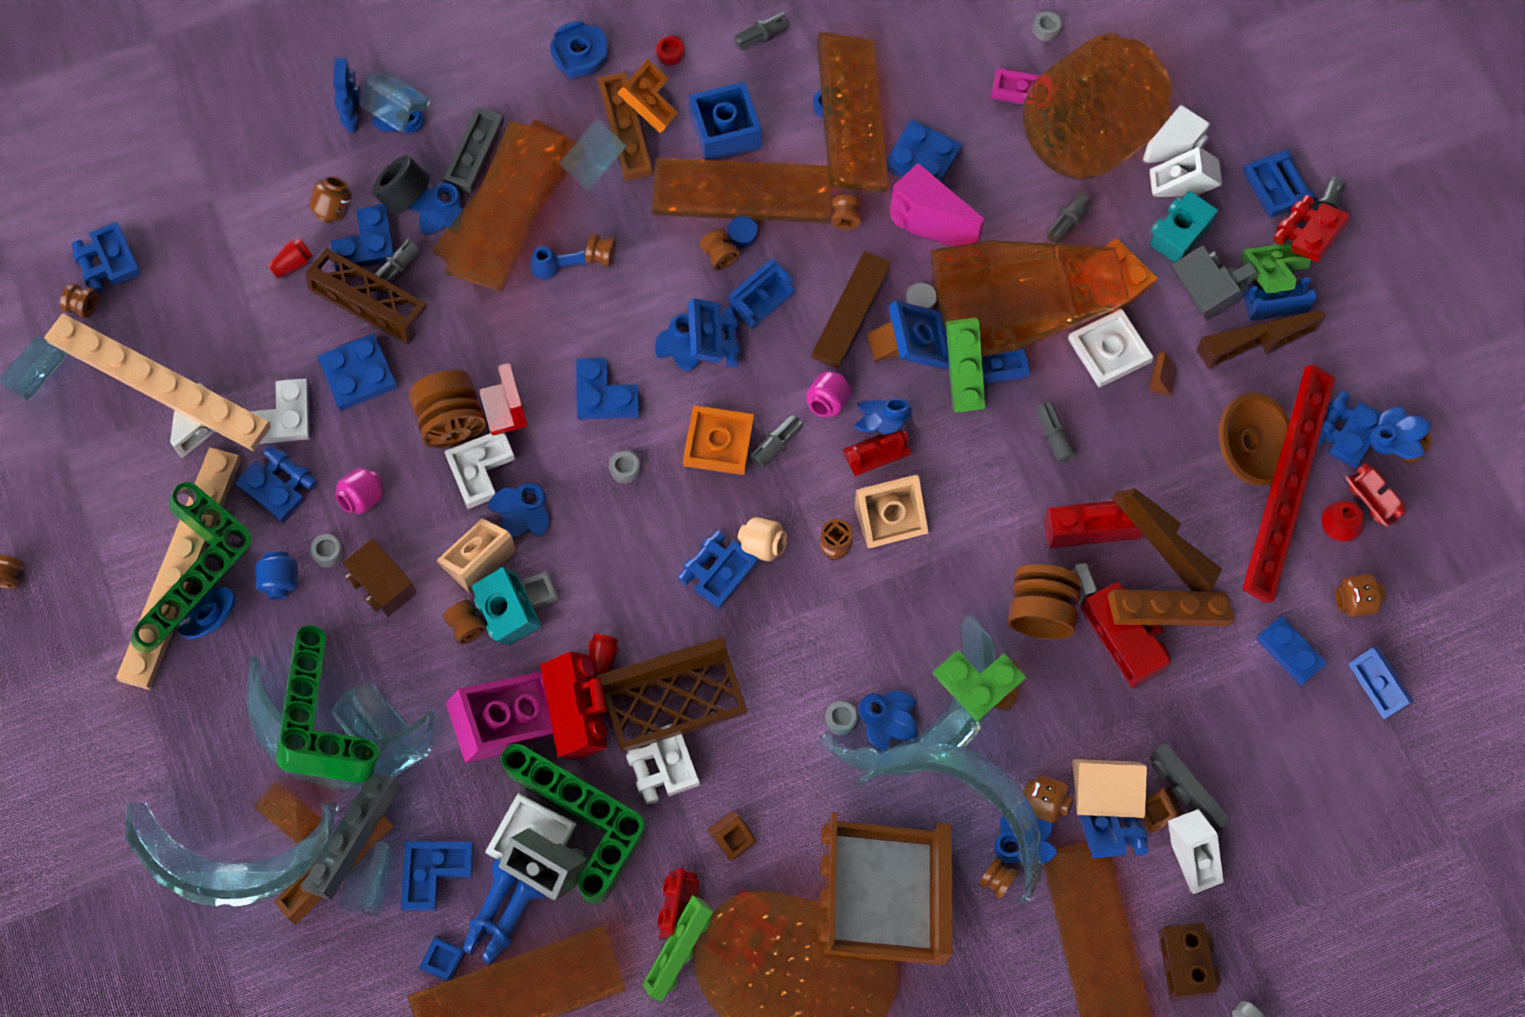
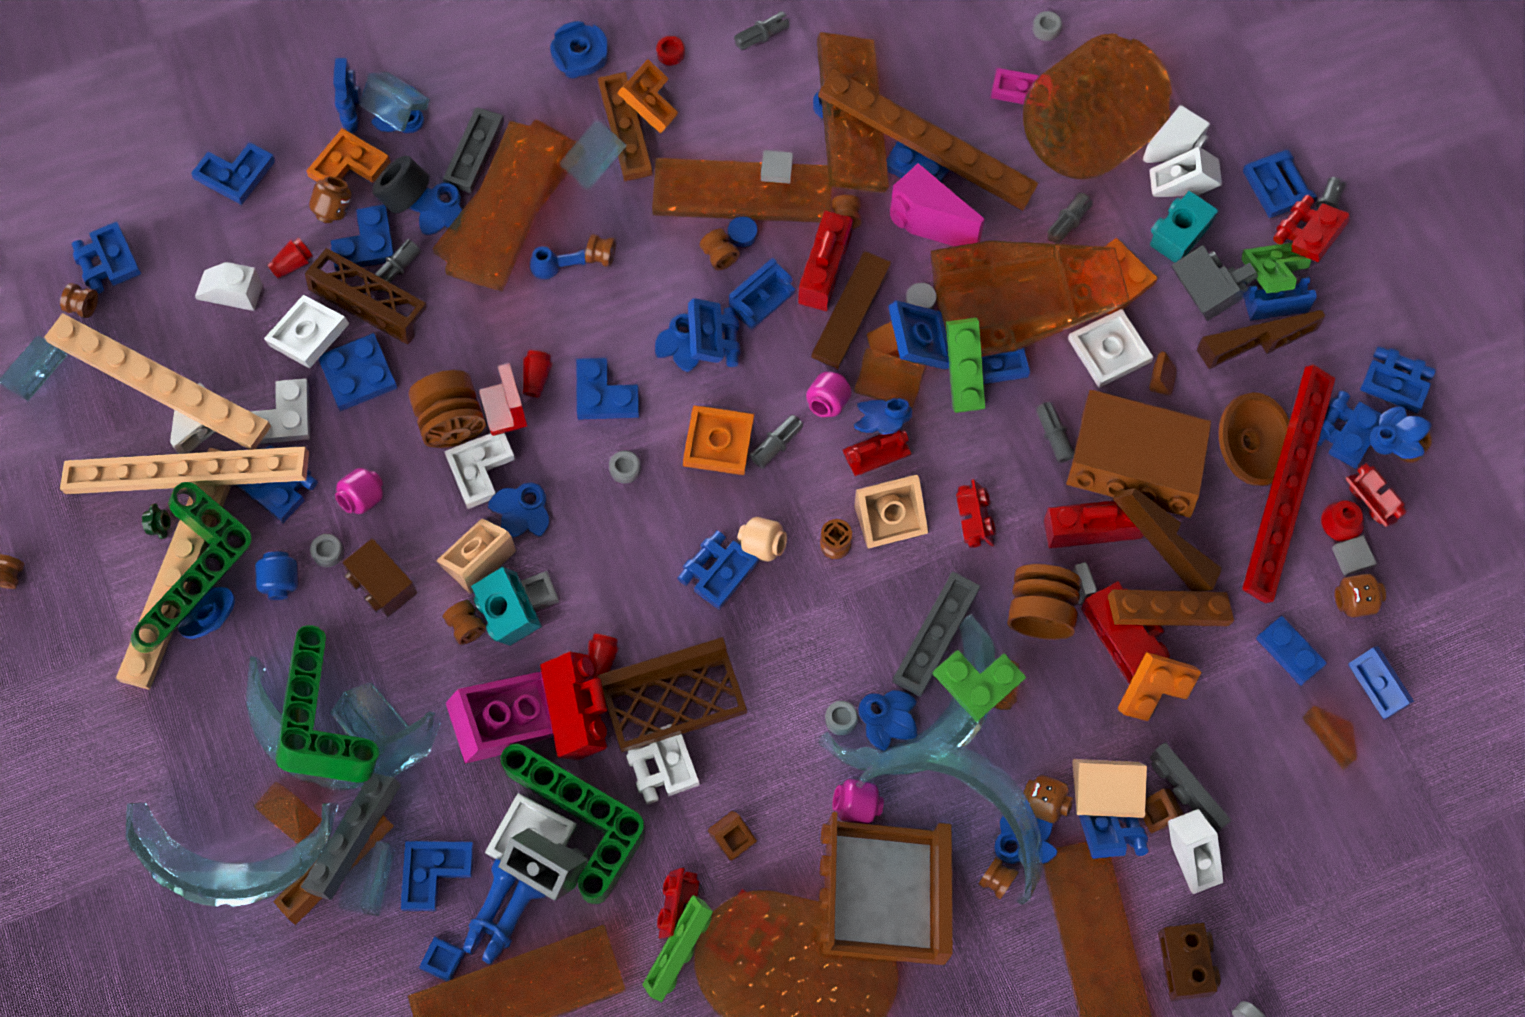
blue brick [689,81,762,163] -> none
none -> light nougat plate [60,446,309,494]
none -> dark green plate [142,503,171,540]
none -> blue plate [191,142,276,205]
none -> white slope [195,262,263,311]
none -> white plate [264,295,349,368]
none -> orange plate [306,128,391,183]
none -> red cone [522,350,553,398]
none -> light grey tile [761,150,793,184]
none -> red piece [798,210,853,312]
none -> dark orange plate [818,69,1039,211]
none -> dark pink head [832,779,884,824]
none -> clear orange panel [854,348,925,409]
none -> dark grey plate [892,571,981,697]
none -> red hinge [956,479,996,548]
none -> dark orange panel [1066,389,1211,518]
none -> orange plate [1117,652,1201,721]
none -> clear orange slope [1302,705,1357,770]
none -> light grey tile [1332,535,1377,577]
none -> blue plate [1360,346,1436,414]

